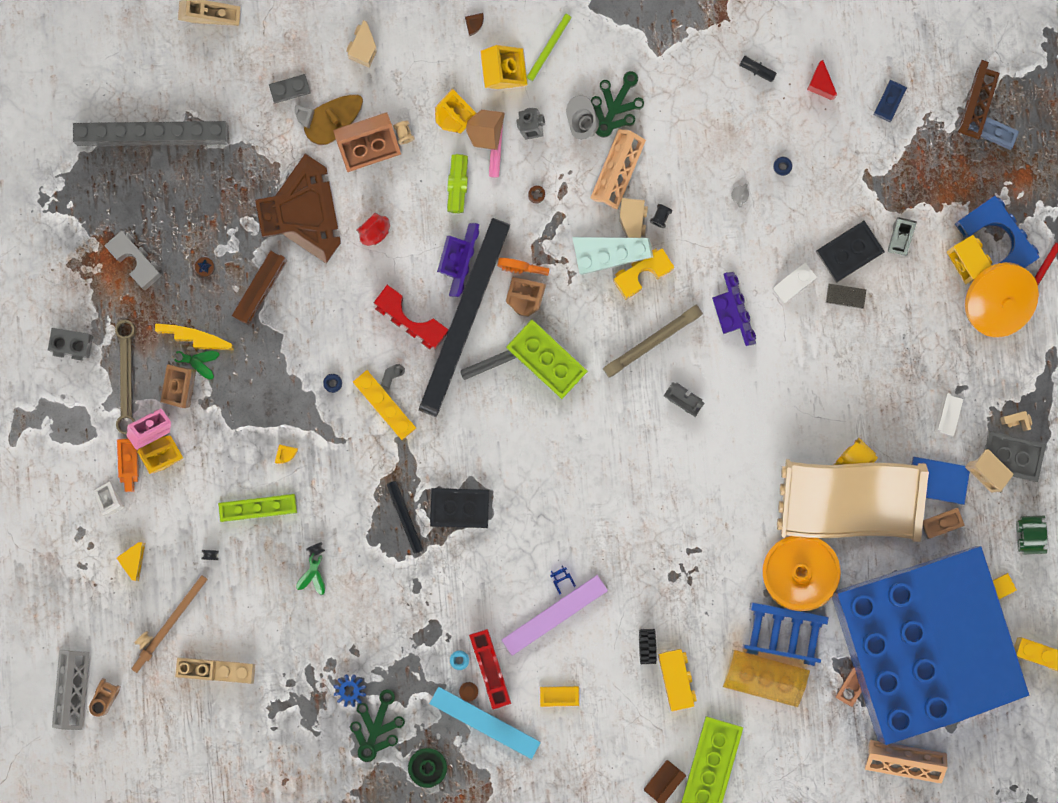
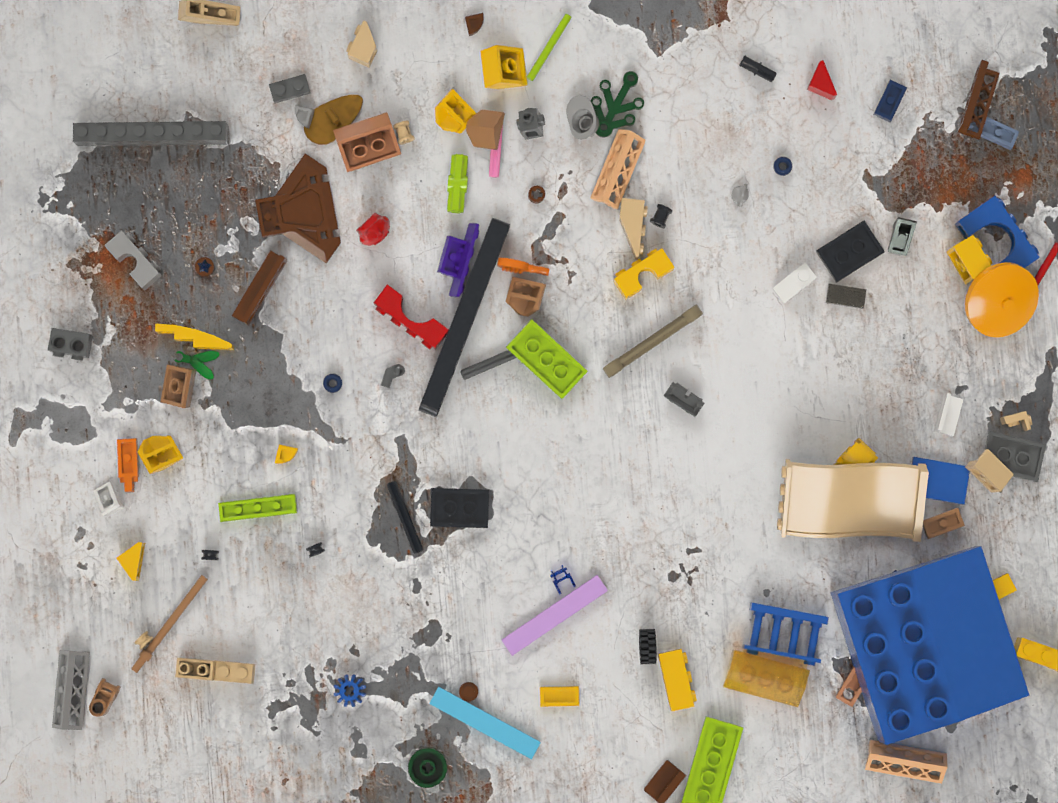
dark tan piece [115,320,136,435] -> none
bright pink brick [127,408,171,449] -> none
green piece [296,553,325,595] -> none
dark green plant [350,689,405,762] -> none
yellow plate [353,370,417,440] -> none
medium azure plate [450,651,469,670] -> none
red arch [469,629,511,710] -> none
light aqua wing [572,237,653,275] -> none
dark purple bracket [712,272,756,346] -> none
light orange dish [763,536,841,611] -> none
dark green brick [1016,515,1048,555] -> none

